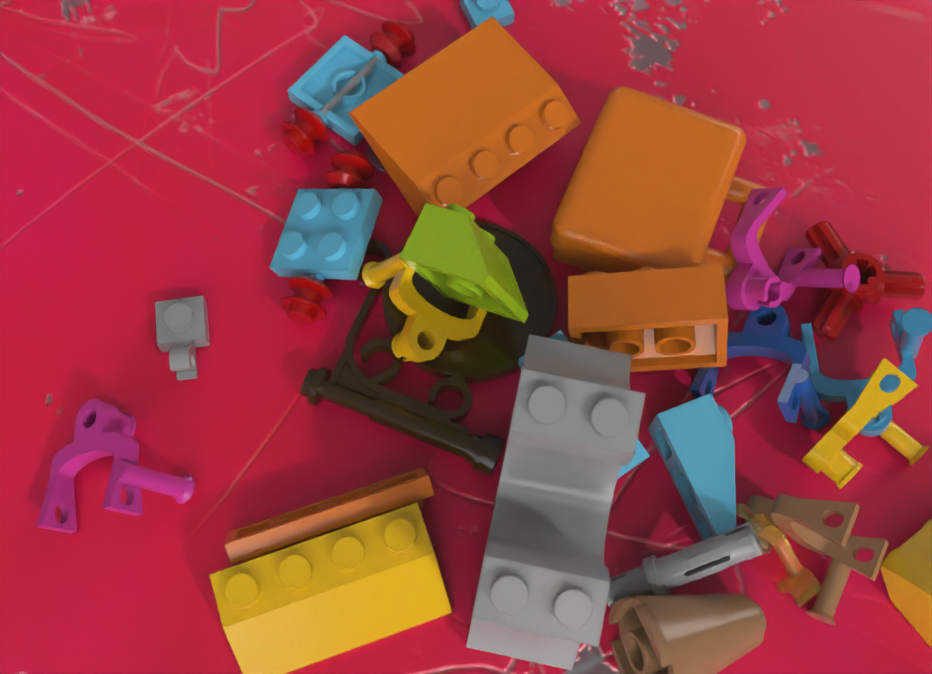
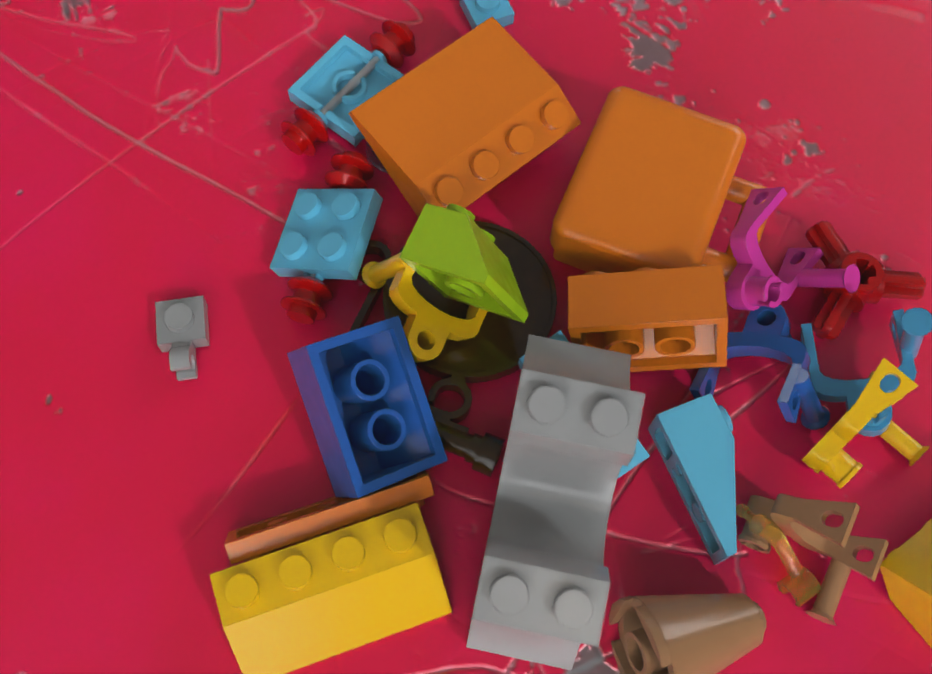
dark pink piece [36,399,195,534] -> none
light grey pin [607,522,764,609] -> none
none -> blue slope [287,315,448,498]

